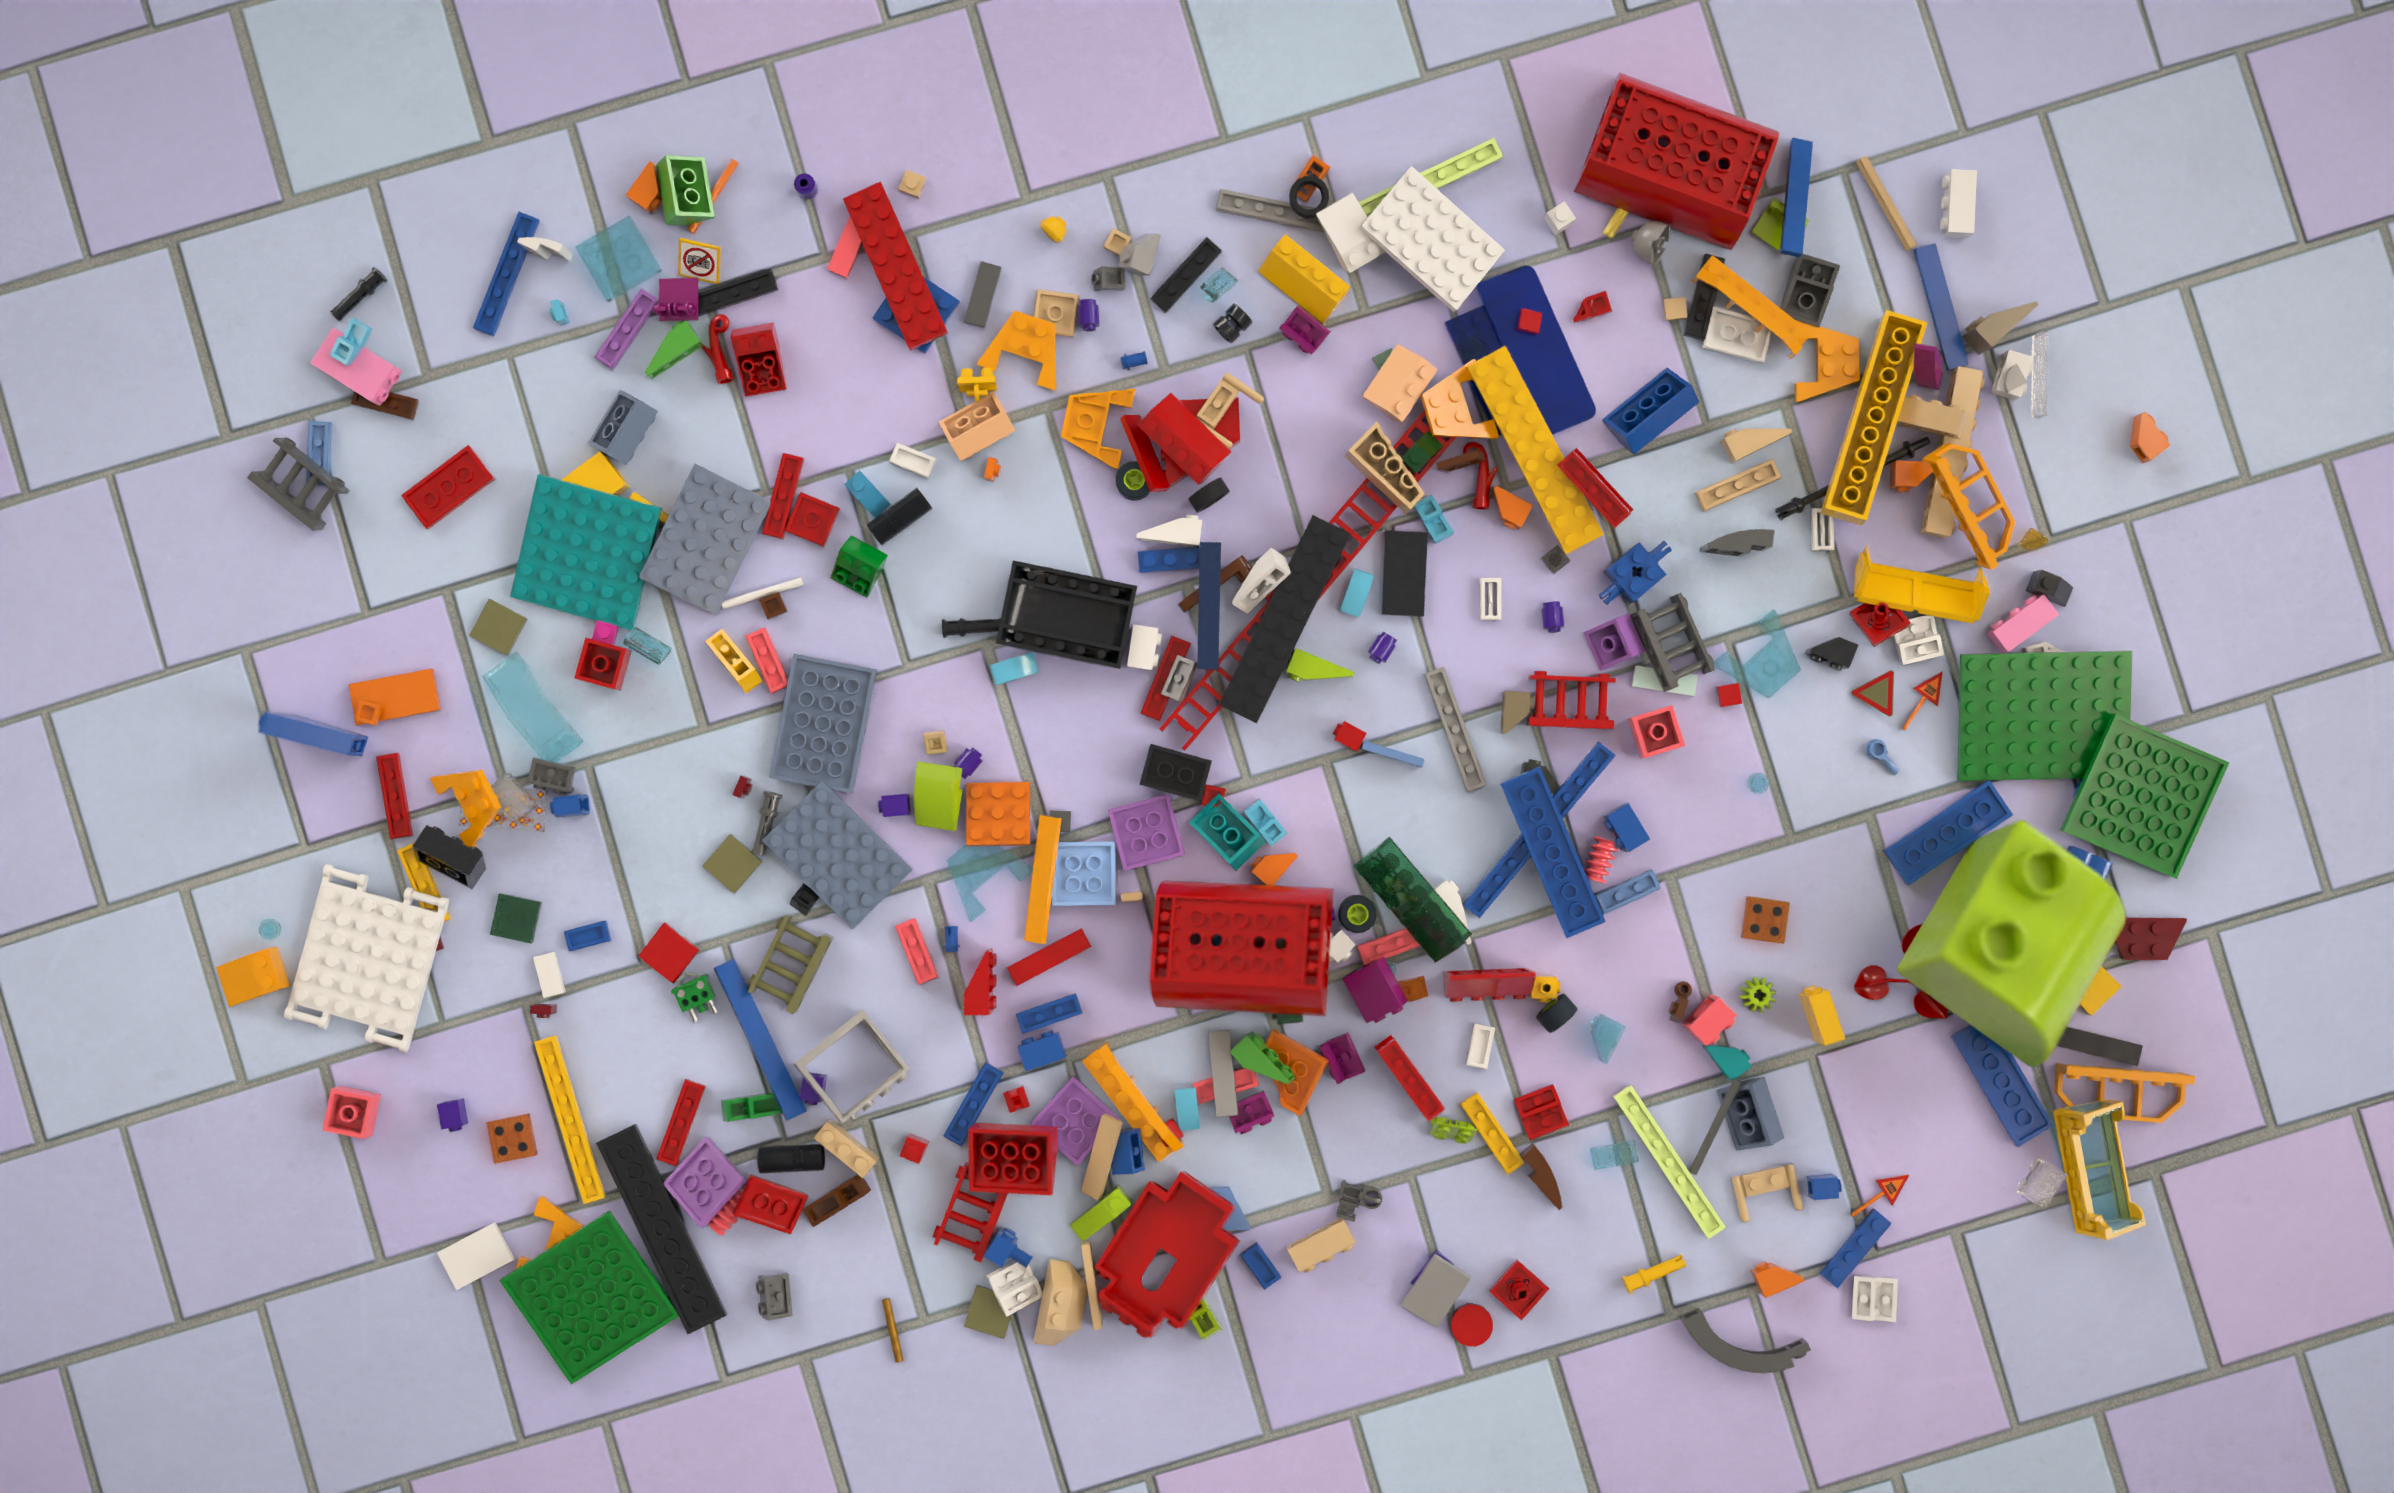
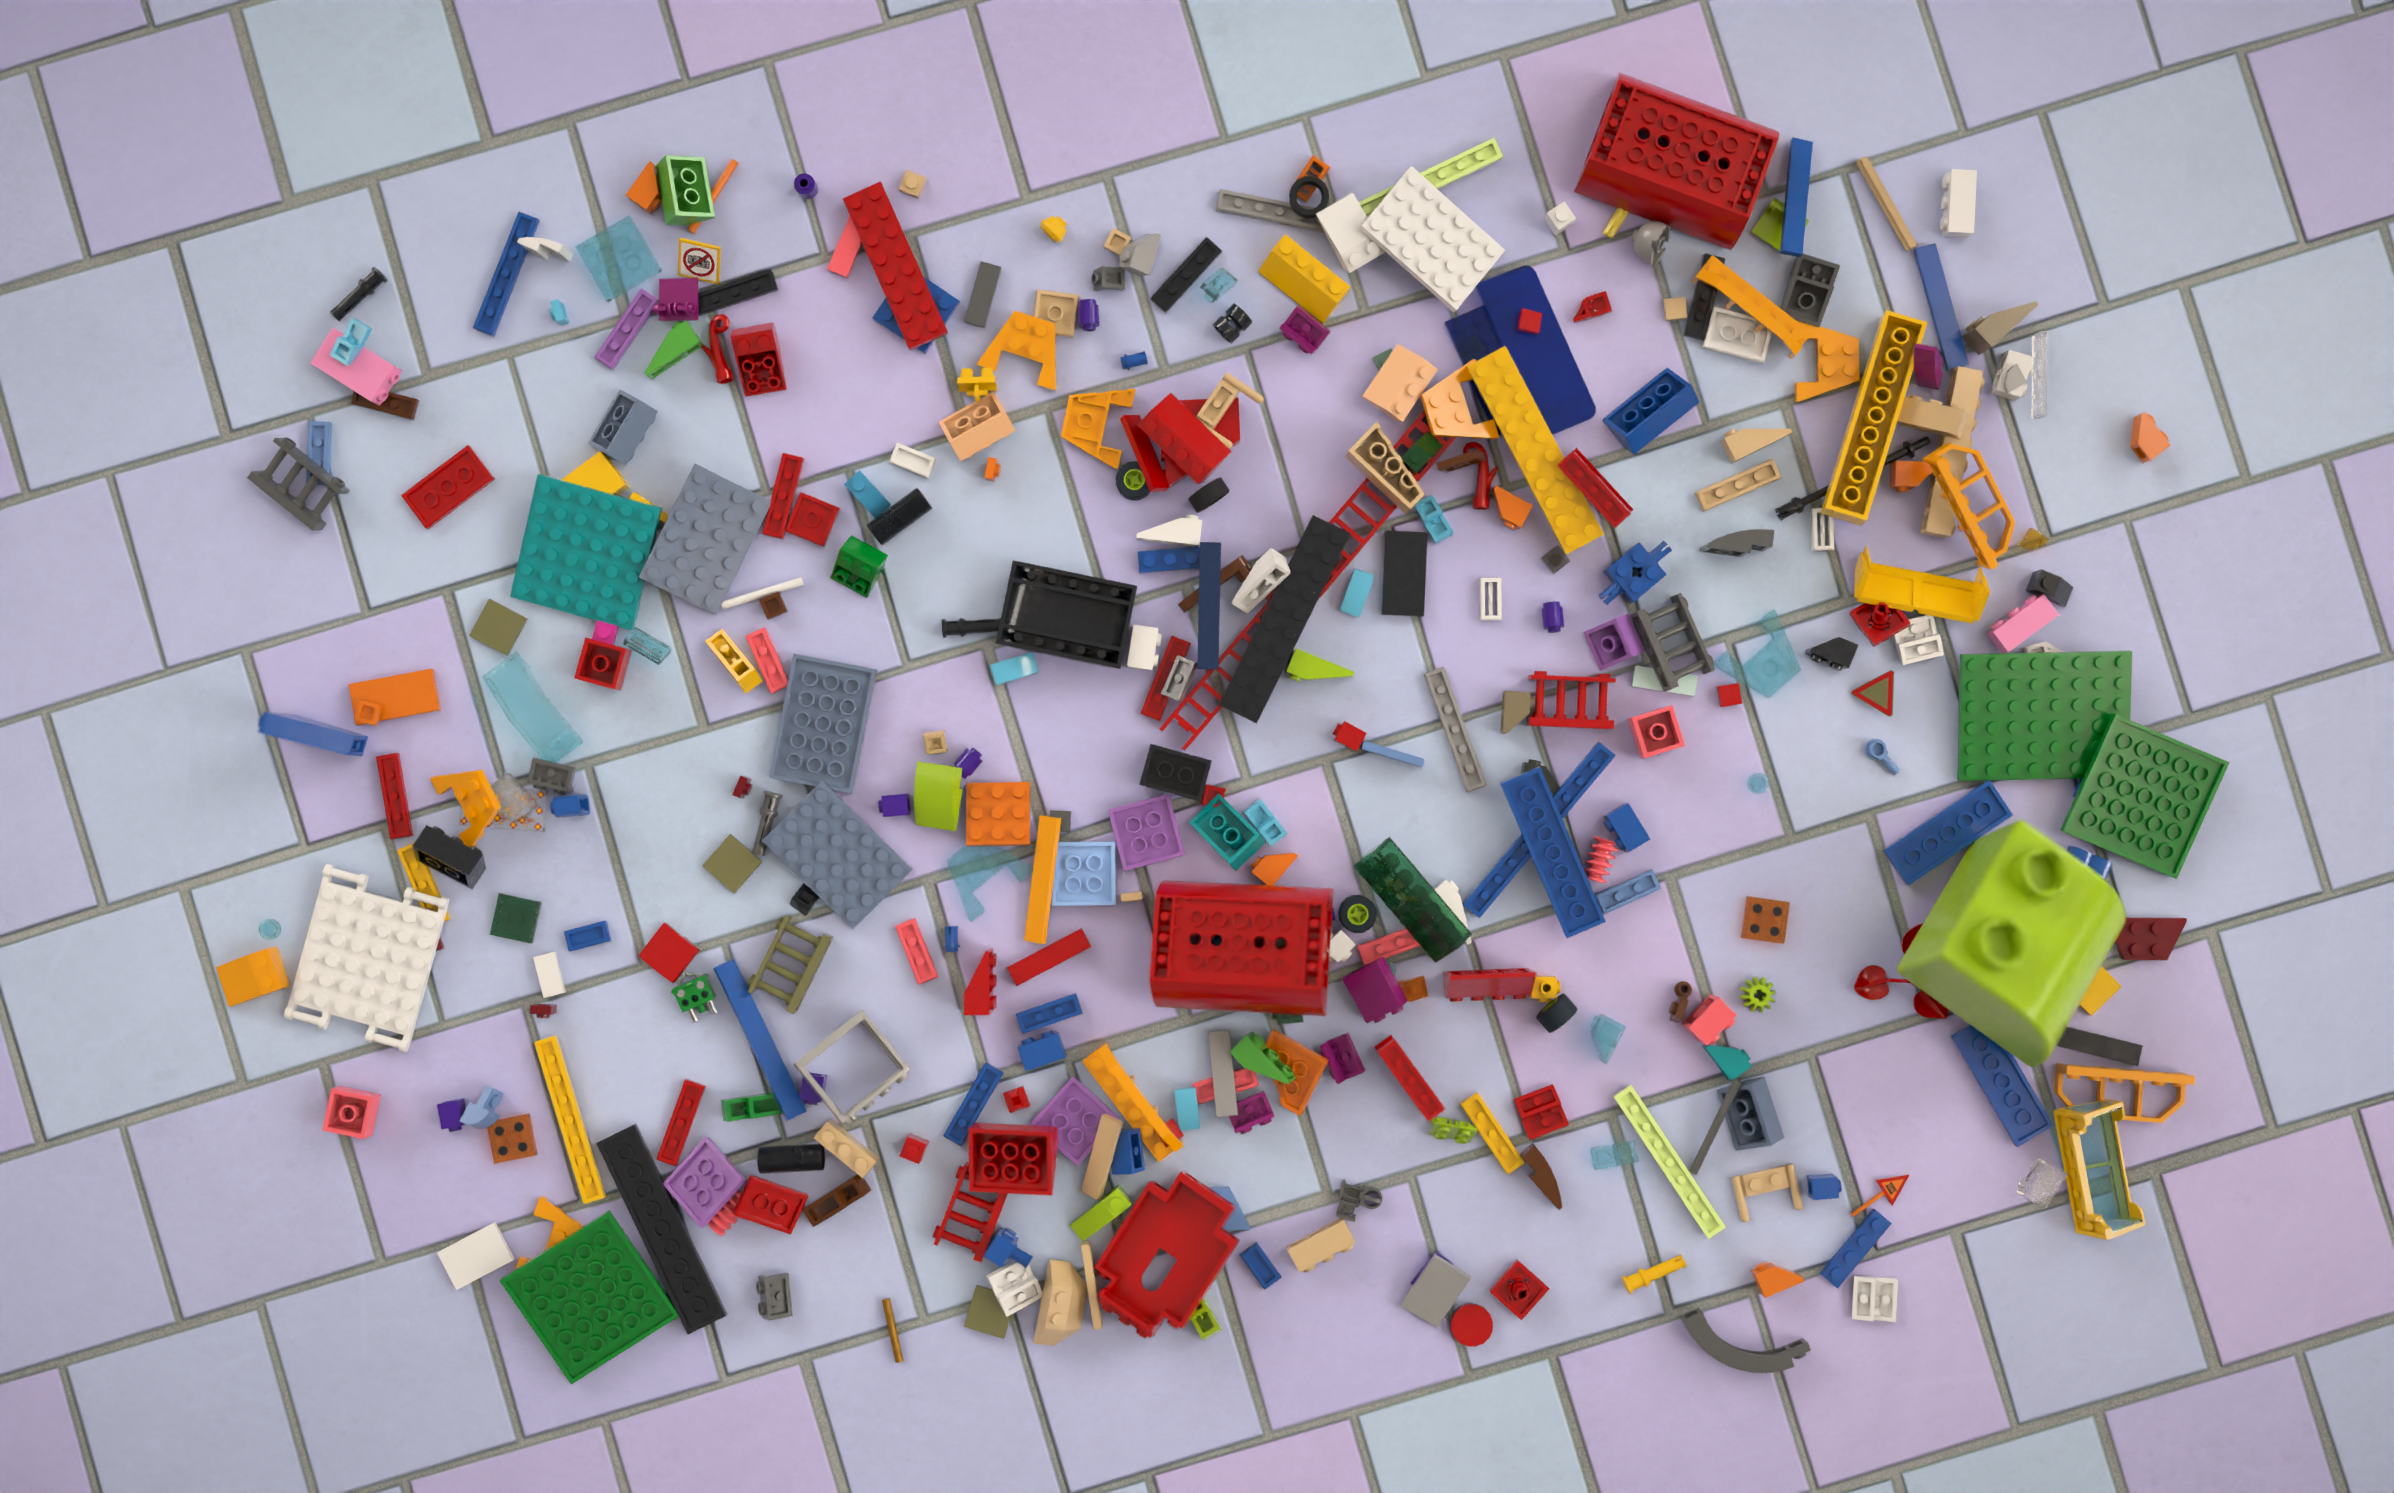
dark purple brick [1368,632,1397,664] -> none
white tile [1466,1023,1495,1069] -> none
yellow brick [1799,985,1845,1046] -> none
piece [1902,671,1943,730] -> none
none -> medium blue brick [460,1086,503,1129]

